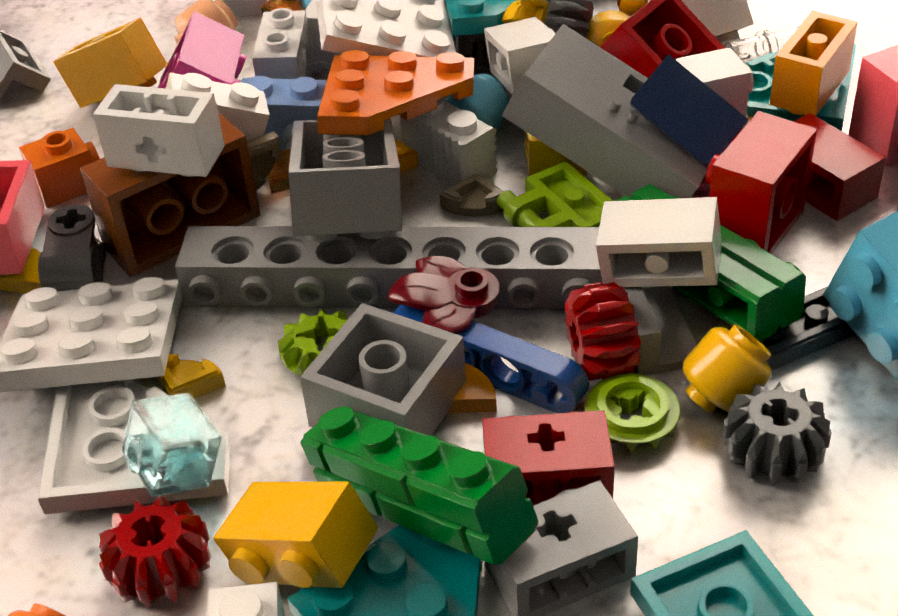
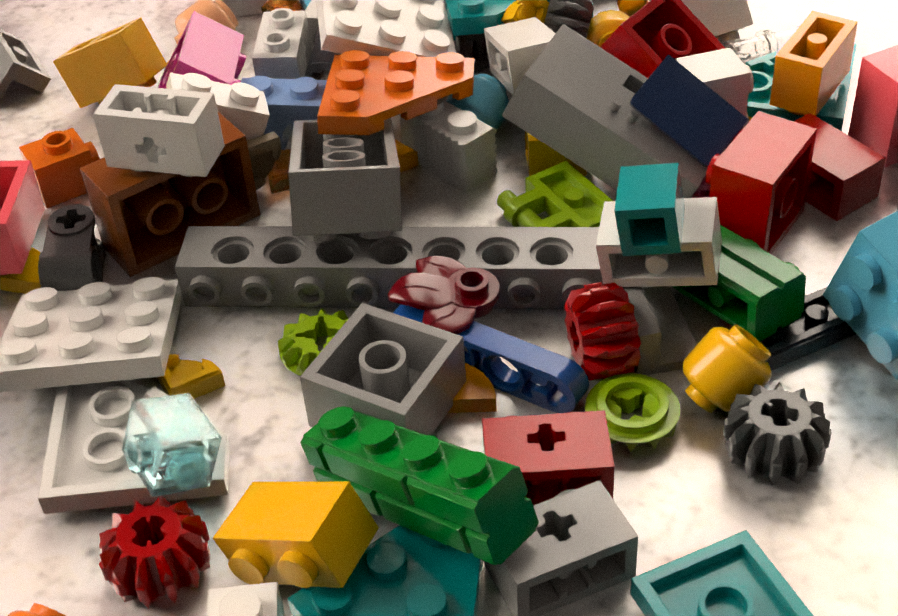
dark tan tile [439,173,503,217] -> none
none -> teal brick [614,163,685,256]

